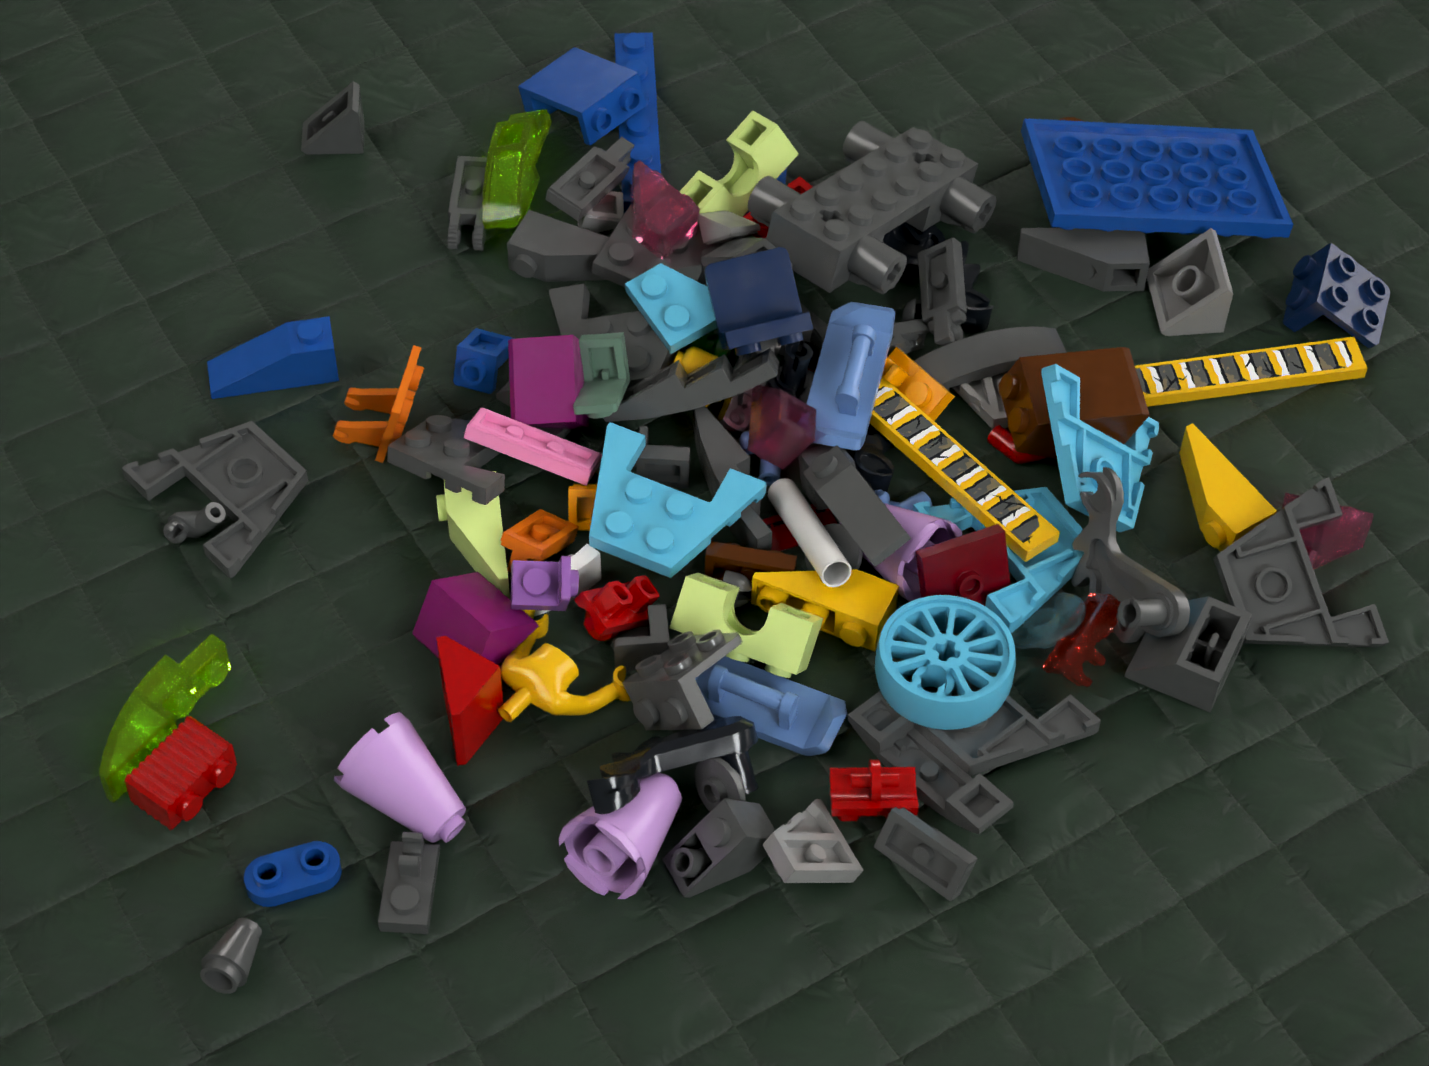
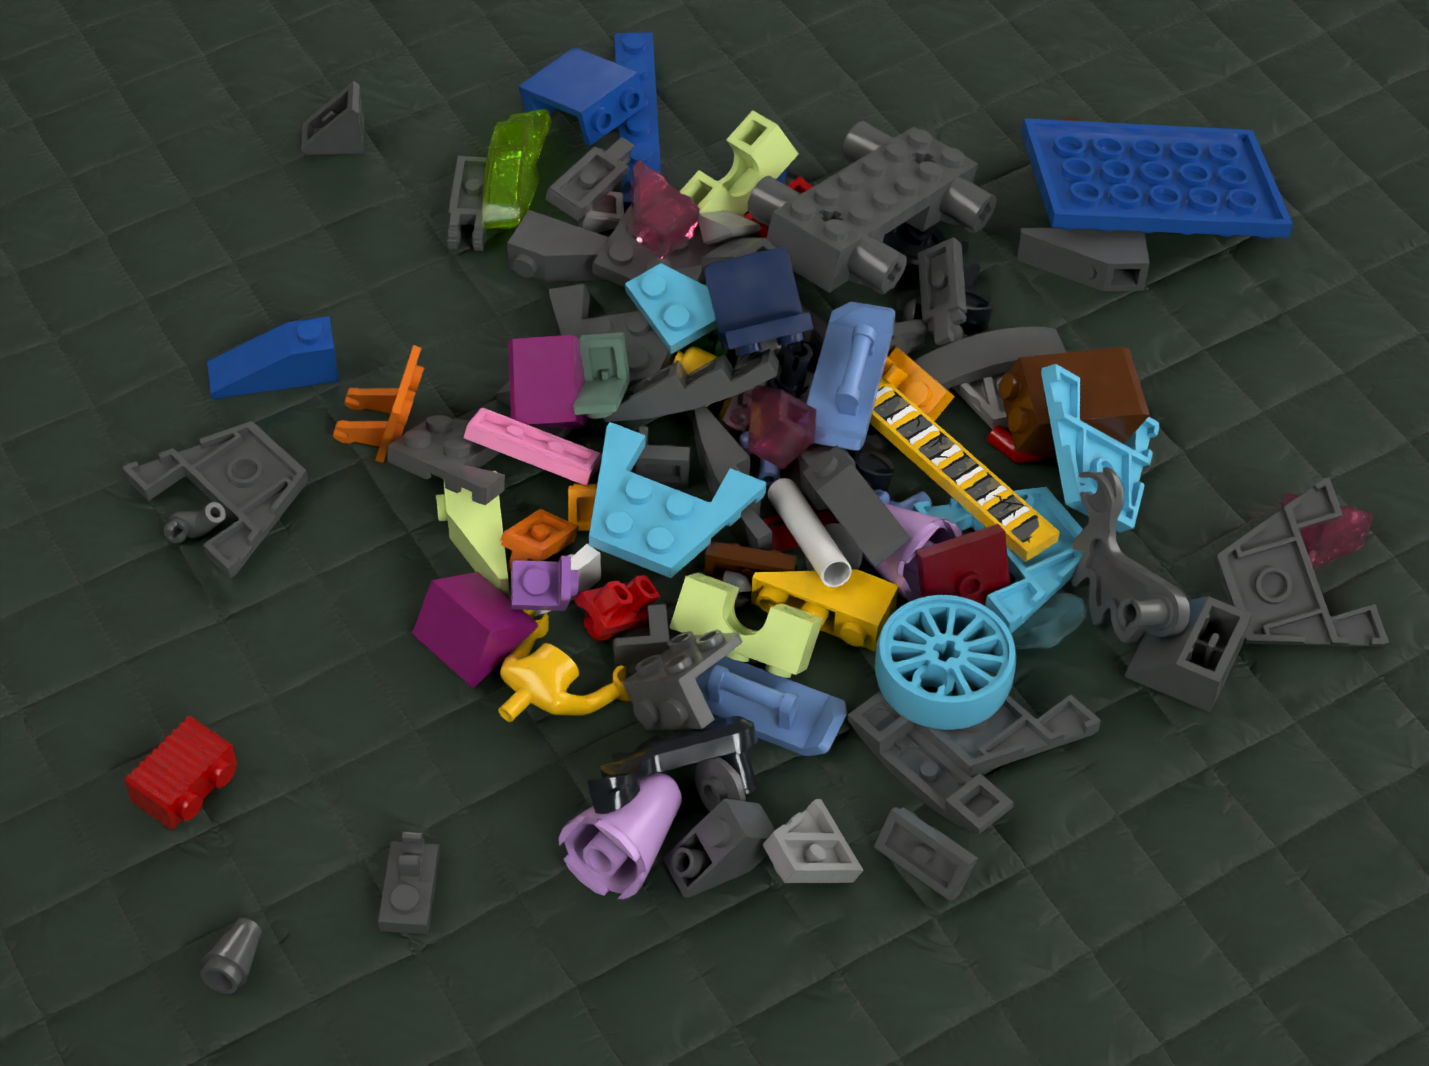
clear neon green slope [99,633,231,803] -> none
blue plate [244,841,342,907] -> none
lavender cone [334,712,466,843] -> none
red slope [436,636,503,766] -> none
blue bracket [453,328,515,394] -> none
red hips [829,759,919,821] -> none
clear red plate [1041,593,1121,687] -> none
tile [1135,337,1368,407] -> none
light grey slope [1147,228,1233,336] -> none
yellow slope [1179,423,1277,552] -> none
dark blue bracket [1283,243,1390,348] -> none

